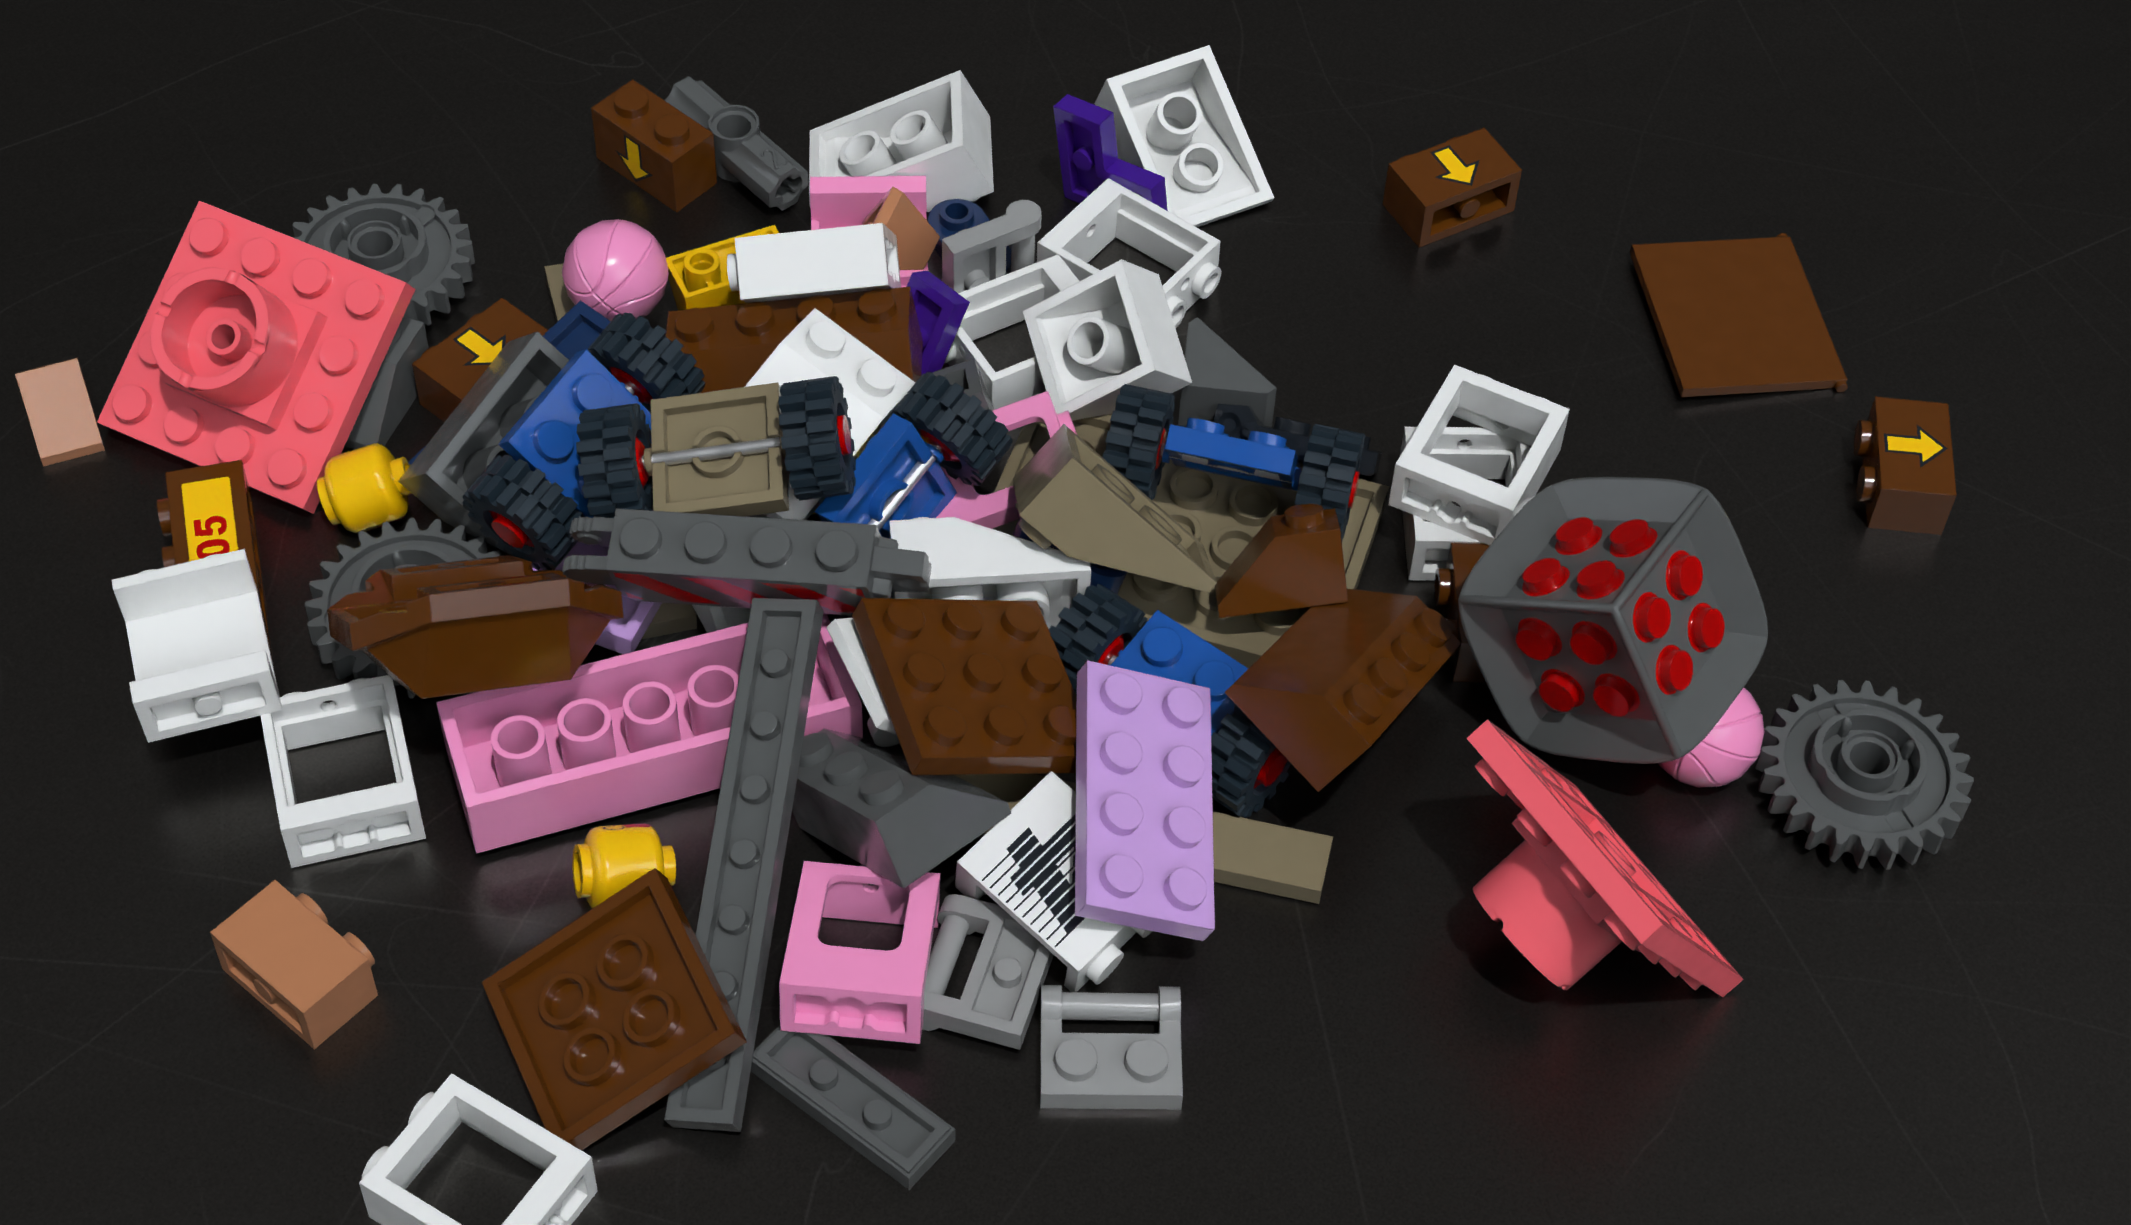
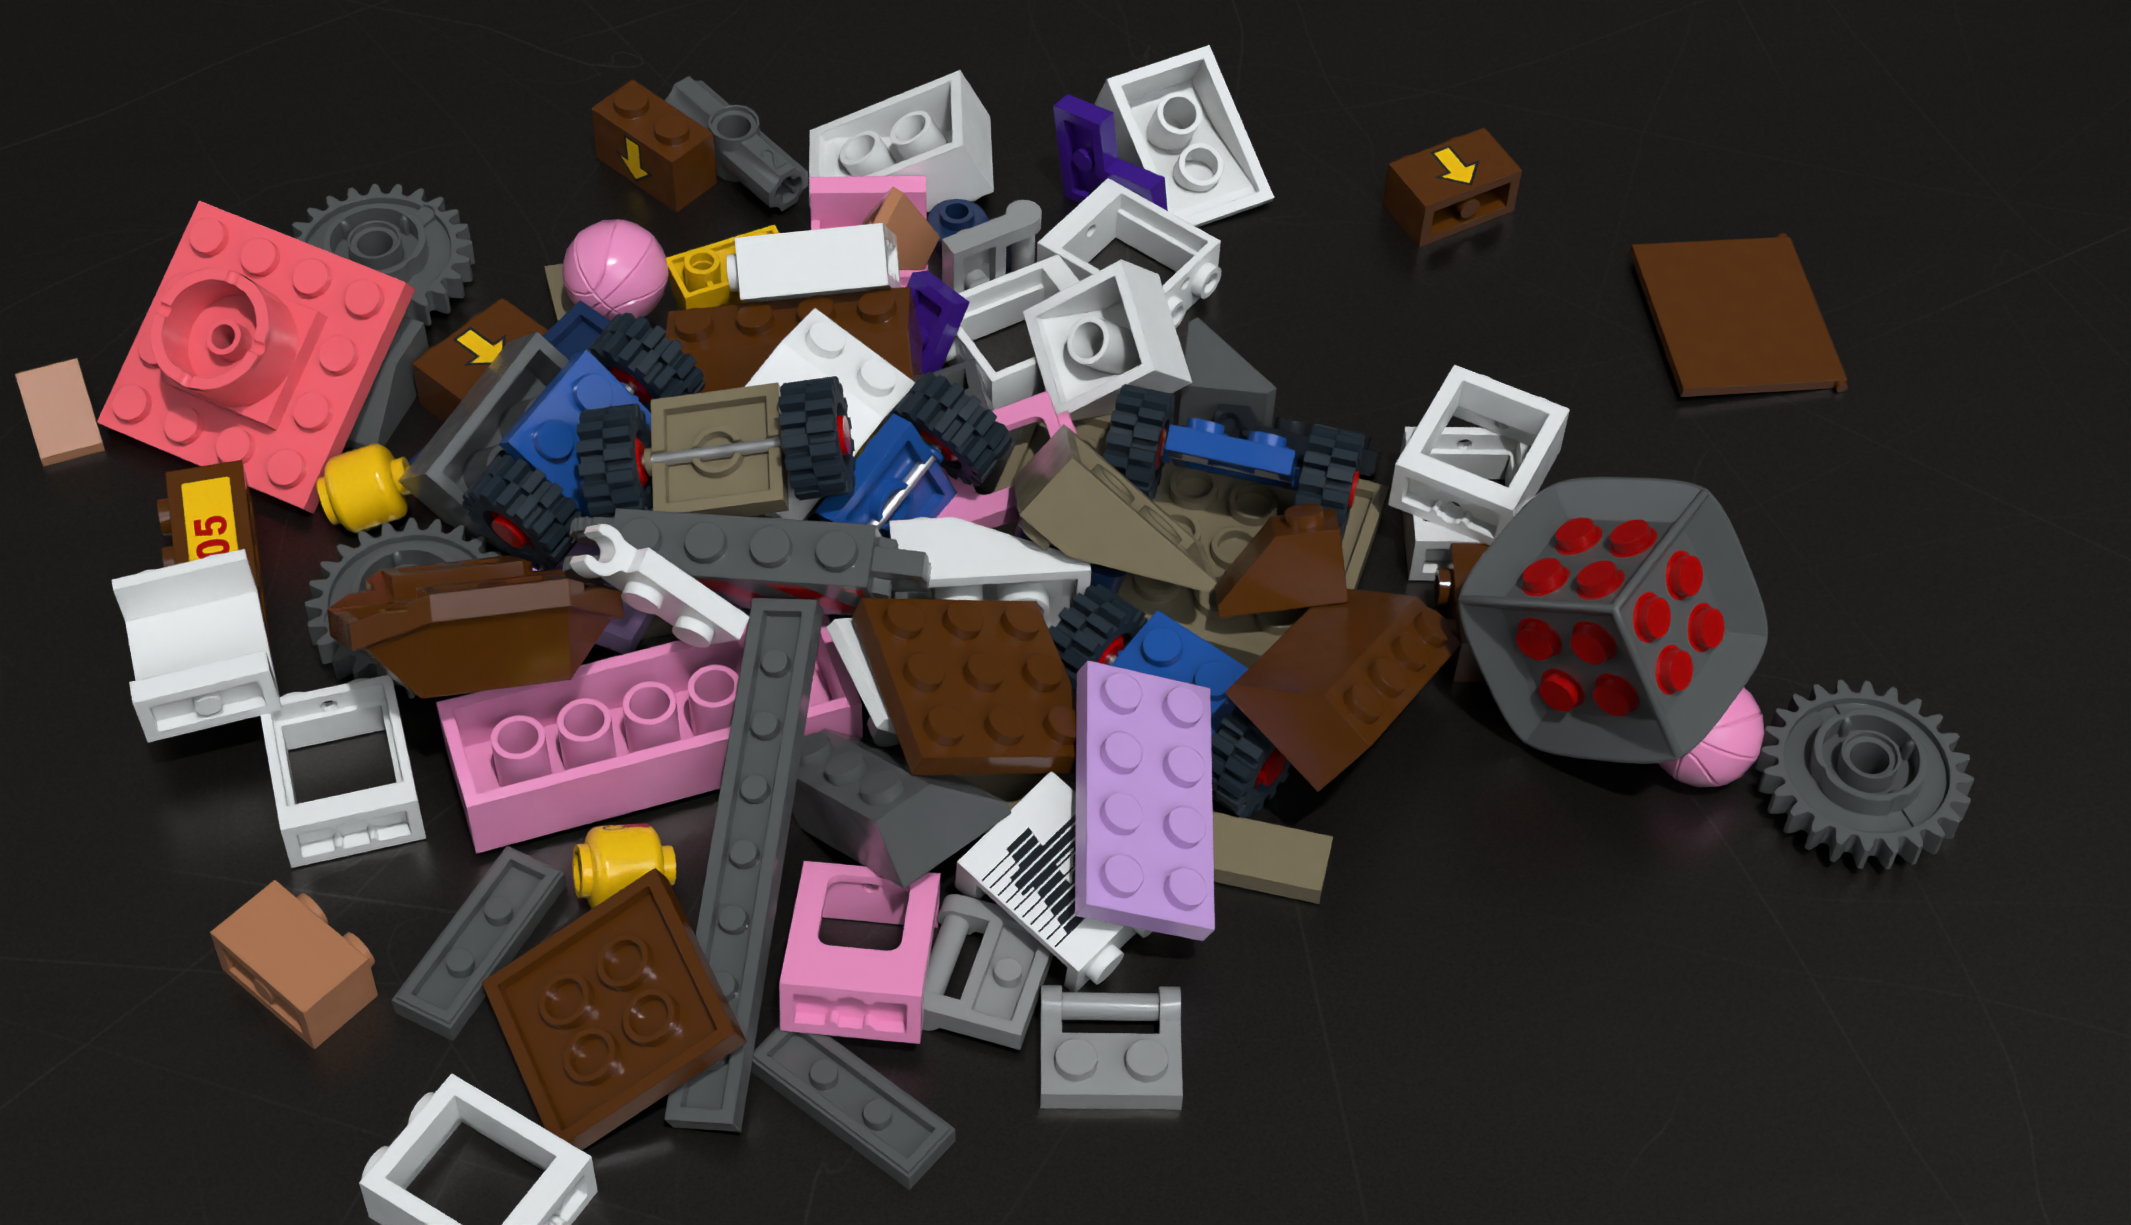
coral piece [1467,720,1744,997] -> none
reddish brown brick [1854,397,1957,535] -> none
none -> dark grey tile [391,846,567,1041]
none -> white plate [570,524,750,648]

